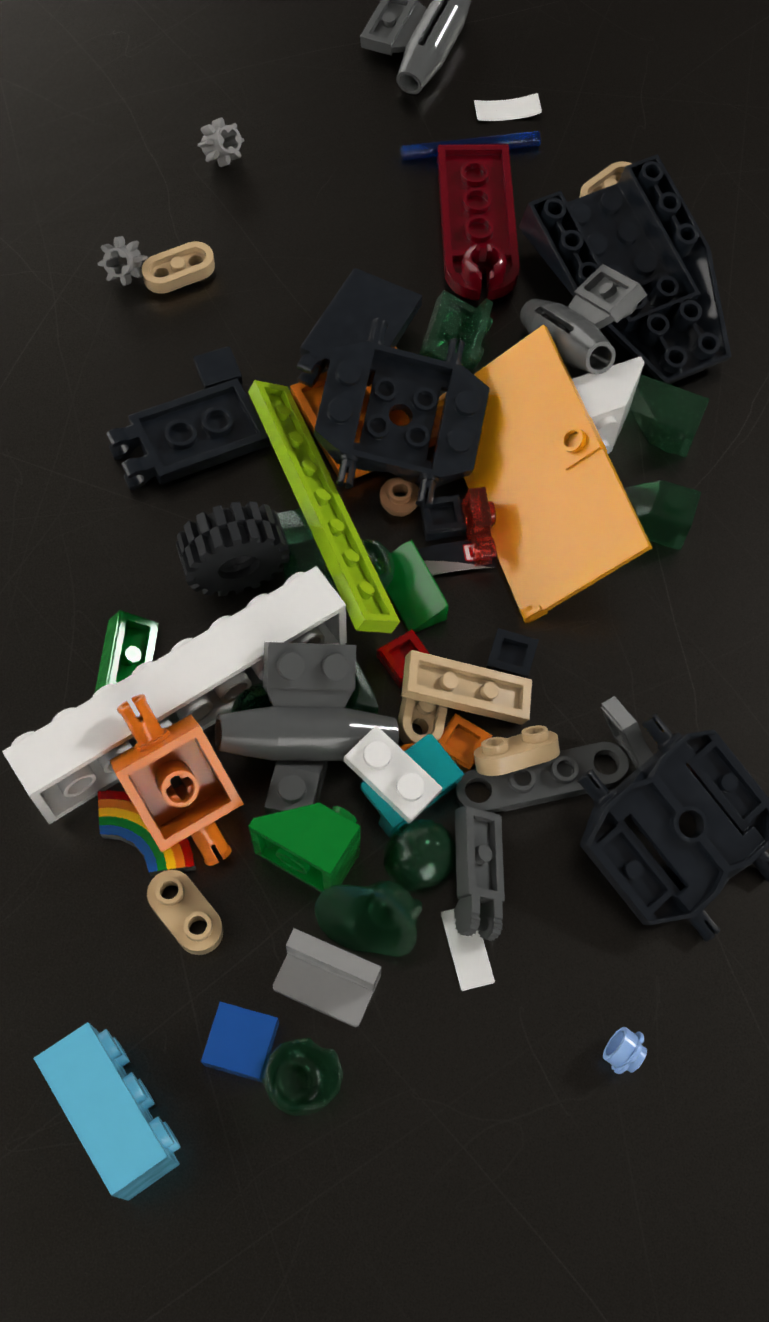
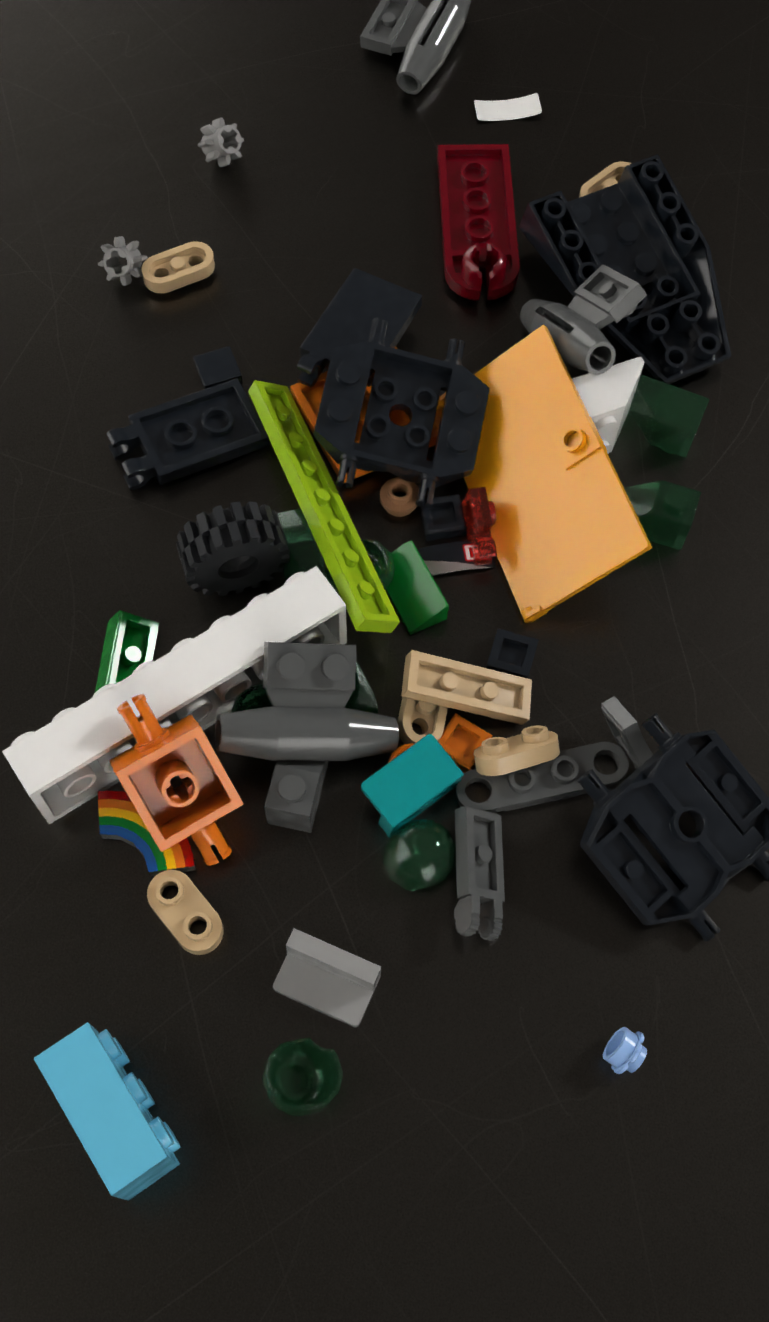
blue piece [201,1002,279,1083] -> none
green slope [248,802,360,899] -> none
clear green piece [315,880,422,957] -> none
white plate [343,725,443,824] -> none
red tile [376,629,430,688] -> none
clear blue bar [401,131,541,161] -> none
clear green bracket [419,290,493,369] -> none
white sticker [441,909,495,991] -> none

